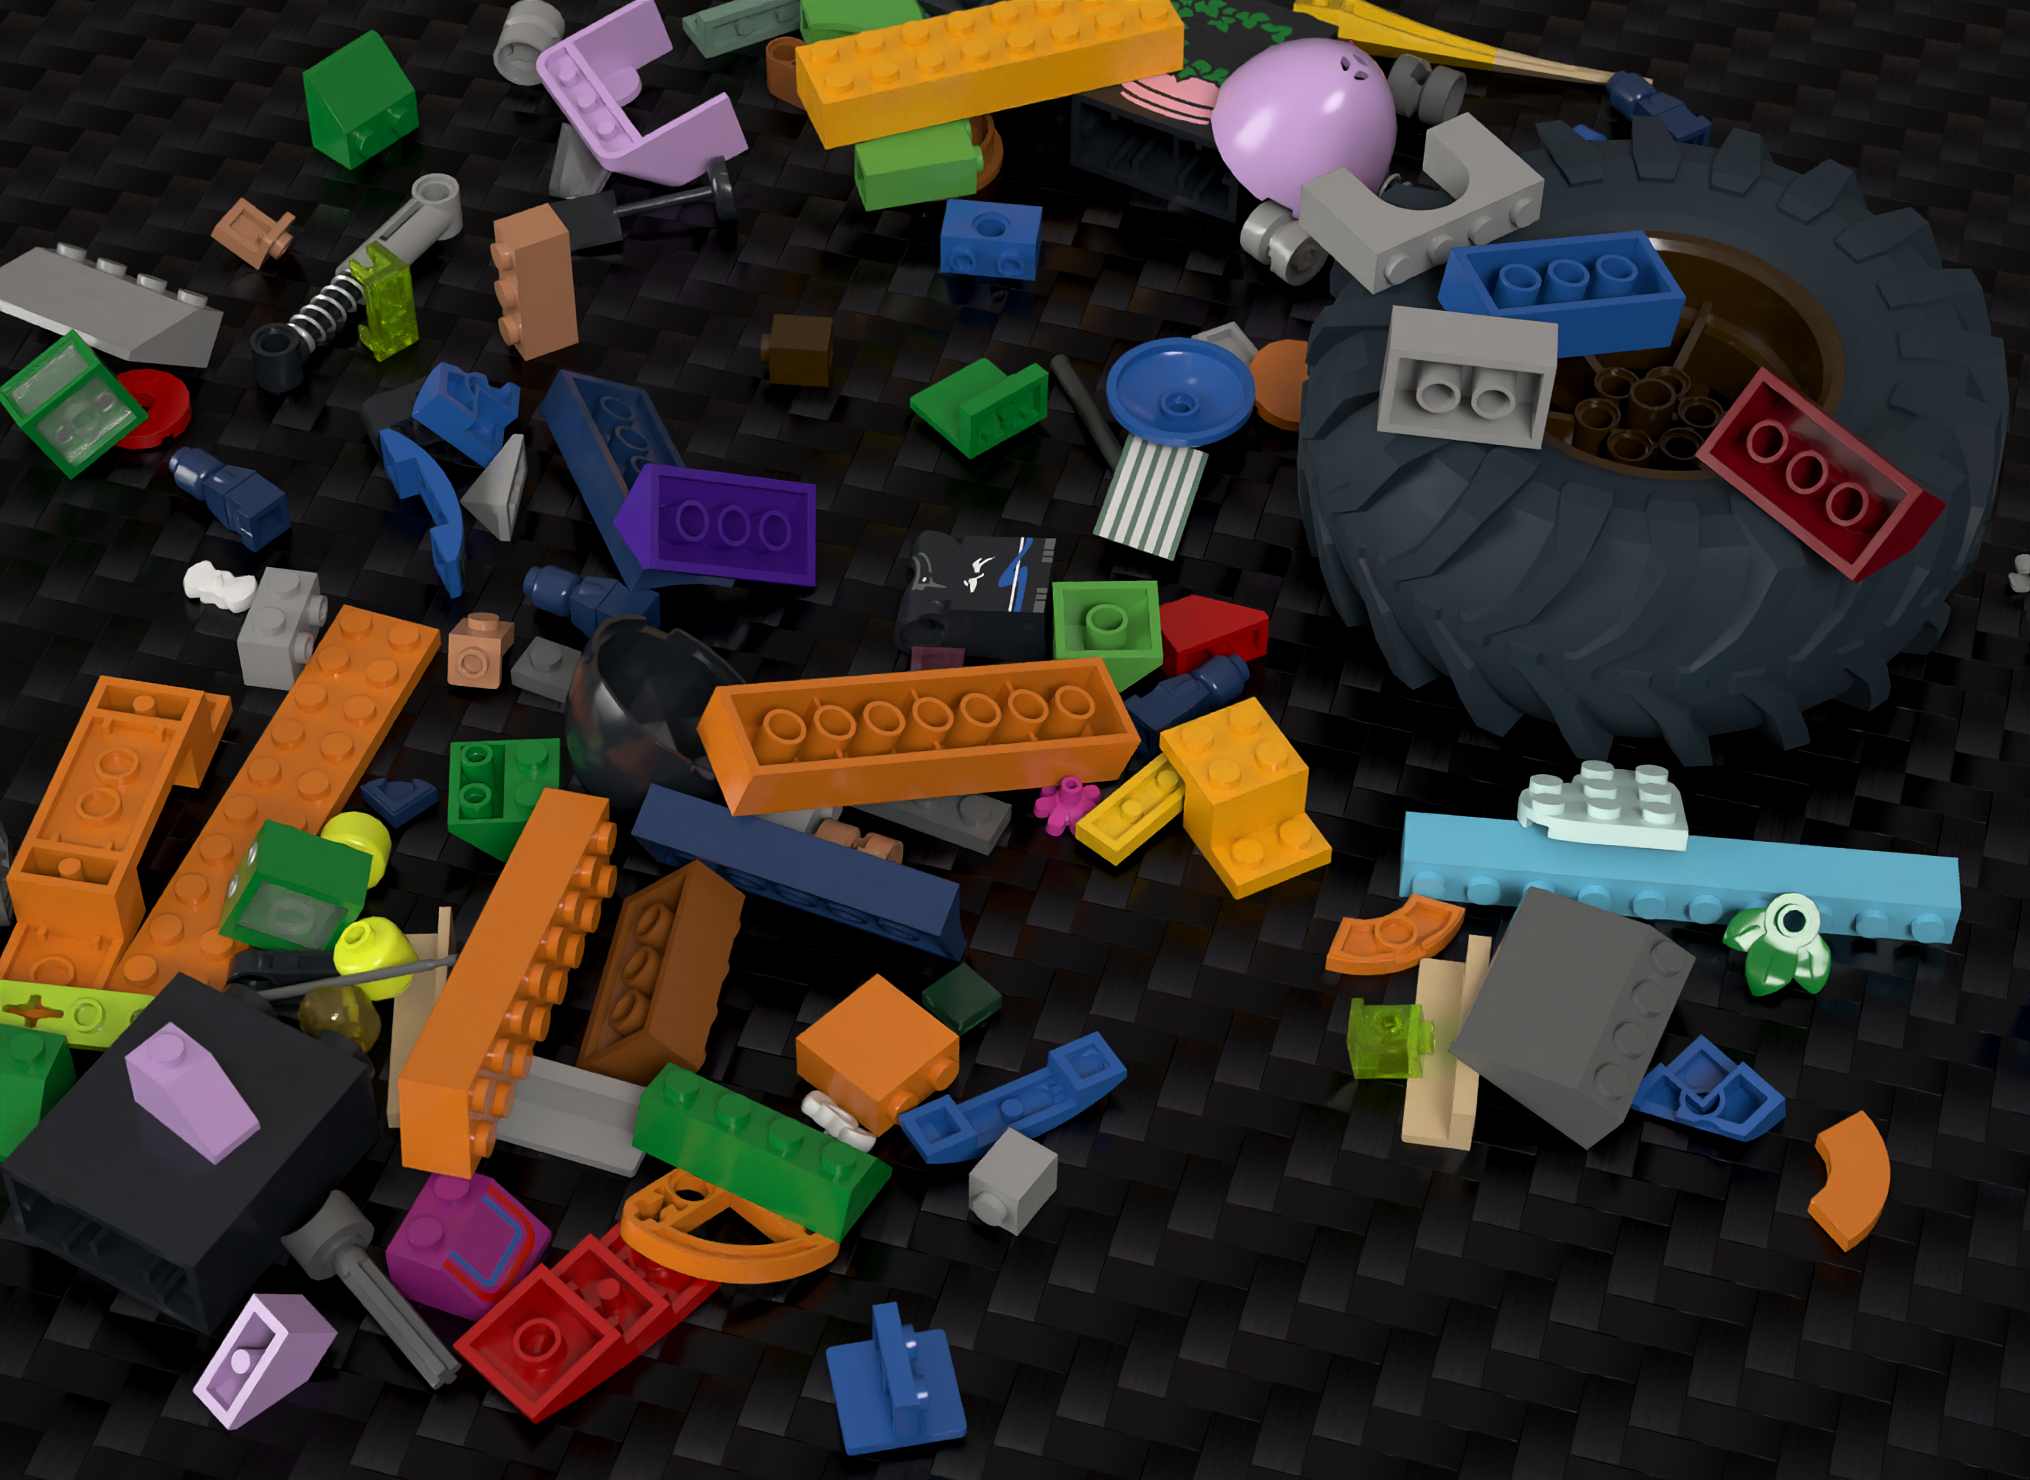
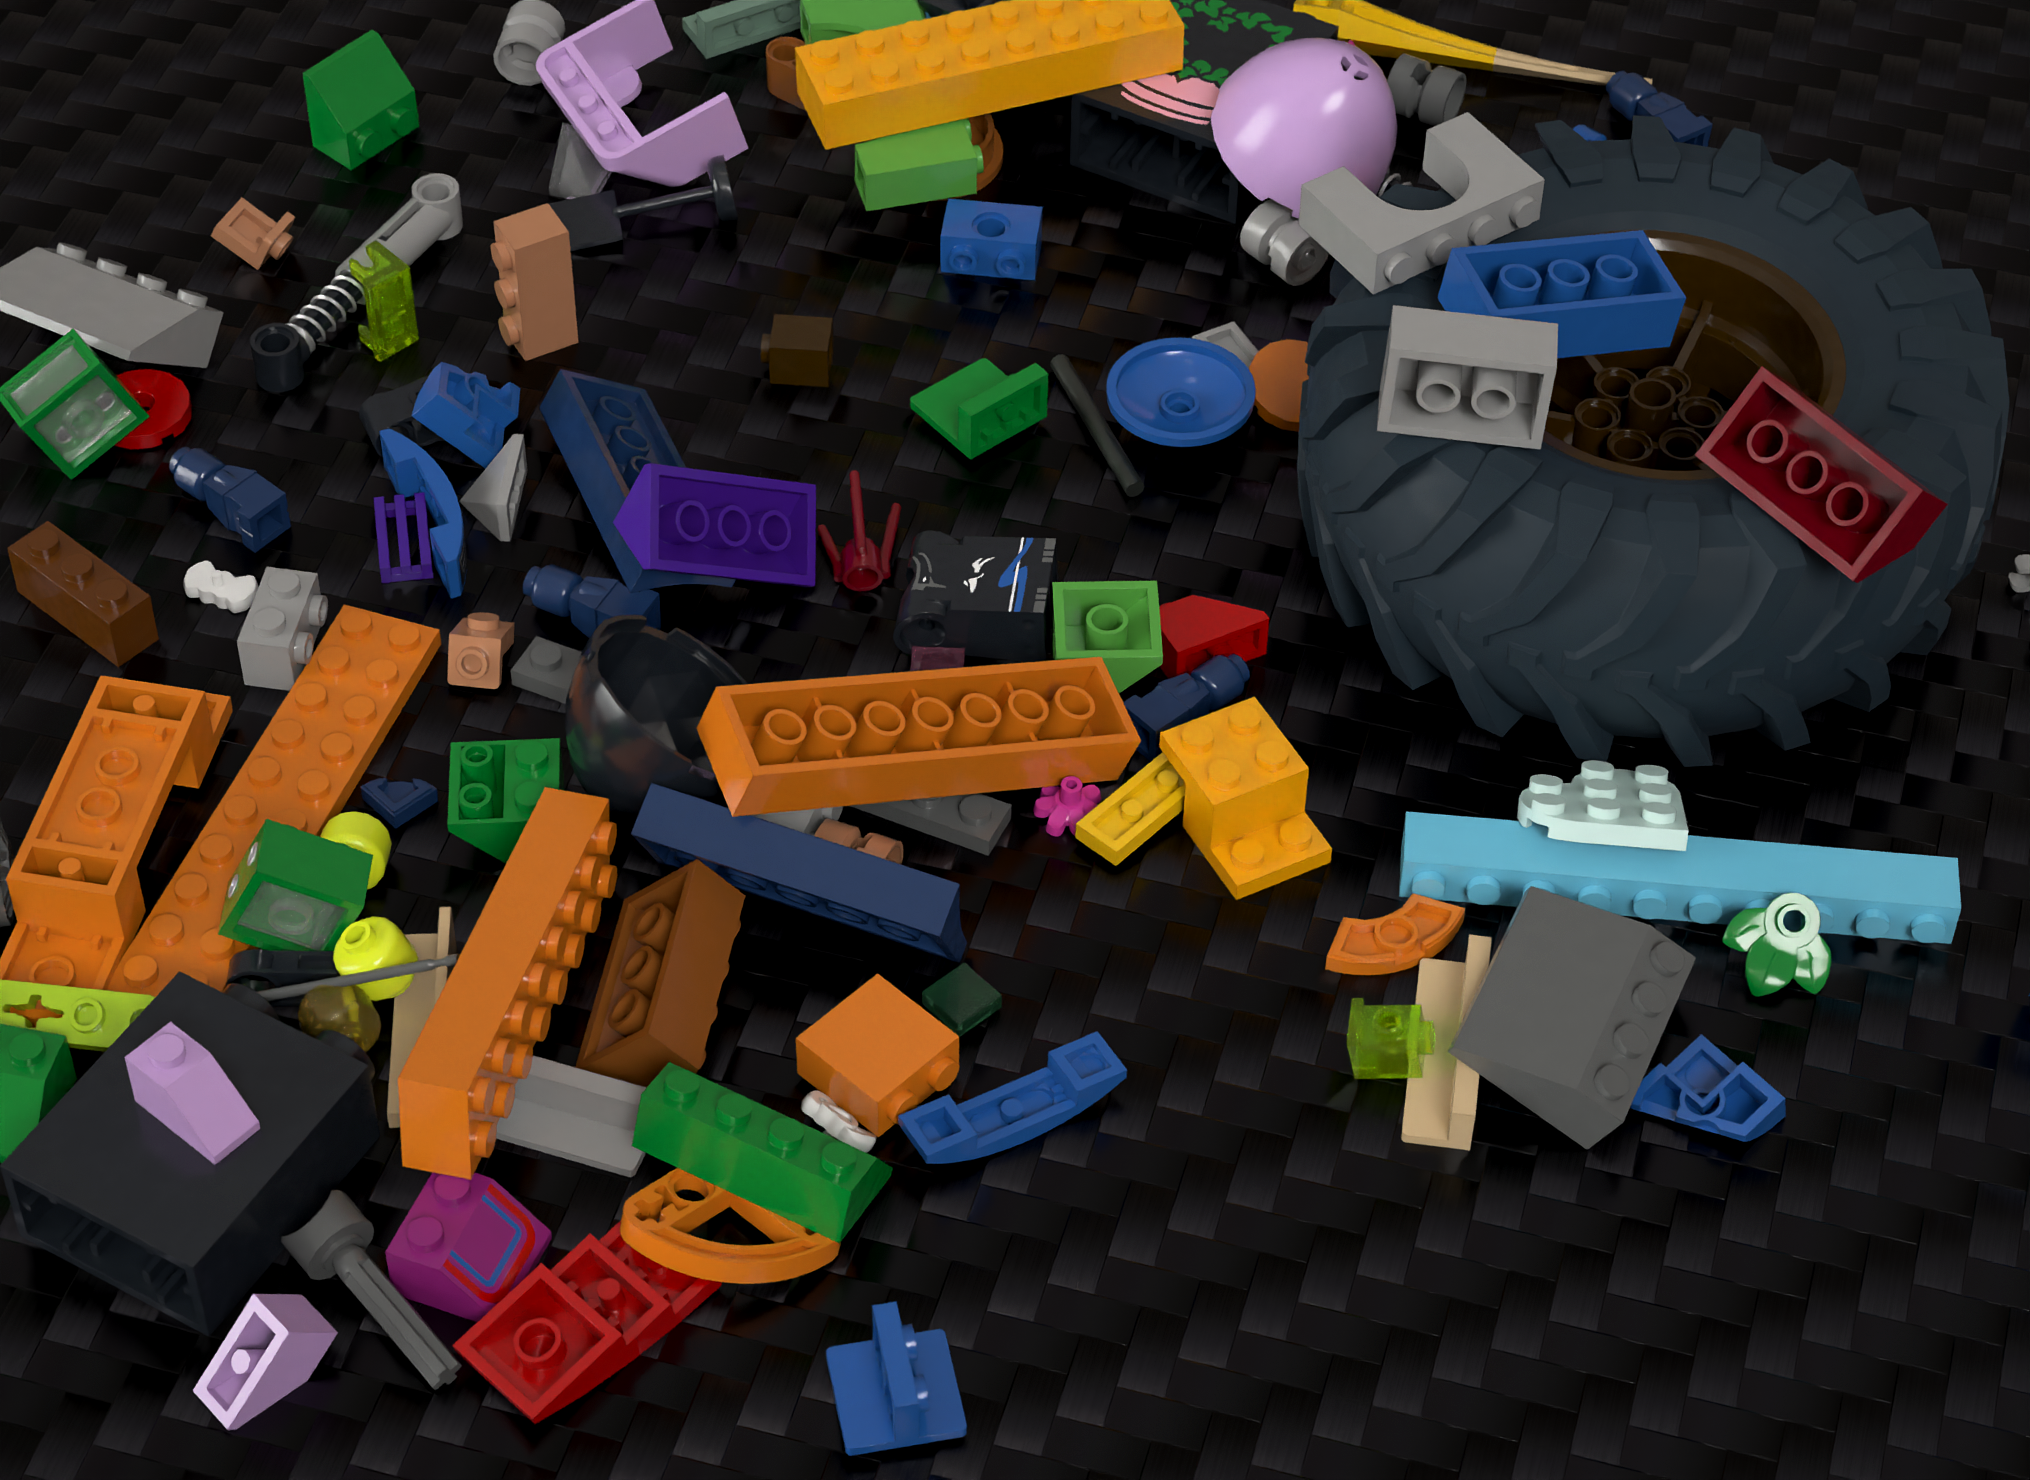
light grey brick [969,1127,1058,1236] -> none
sticker [1093,432,1209,561] -> none
orange tile [1808,1110,1890,1252] -> none
none -> reddish brown brick [7,521,159,667]
none -> dark purple tile [374,492,433,583]
none -> dark red plant [817,470,901,591]

